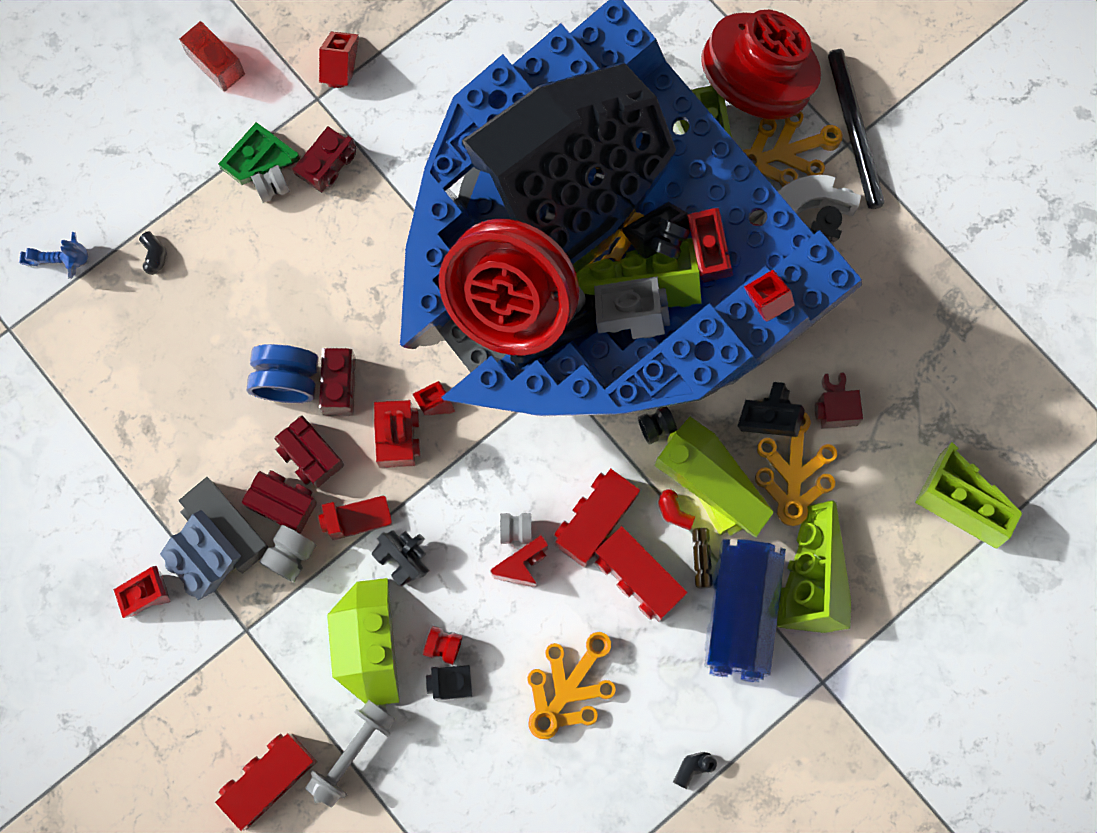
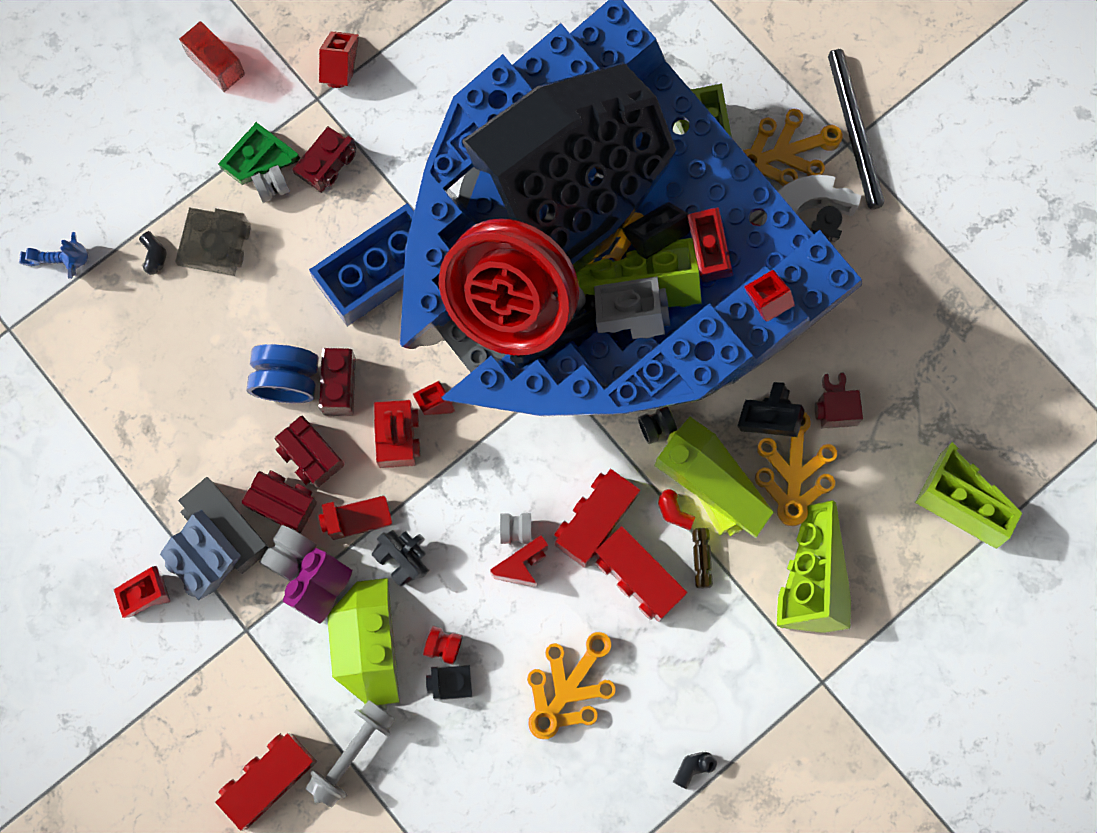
black wheel [649,218,690,260] -> none
red wheel [701,9,821,120] -> none
clear blue brick [704,539,786,683] -> none
none -> clear smoke plate [175,207,251,276]
none -> magenta brick [282,548,353,624]
none -> blue brick [309,203,414,327]

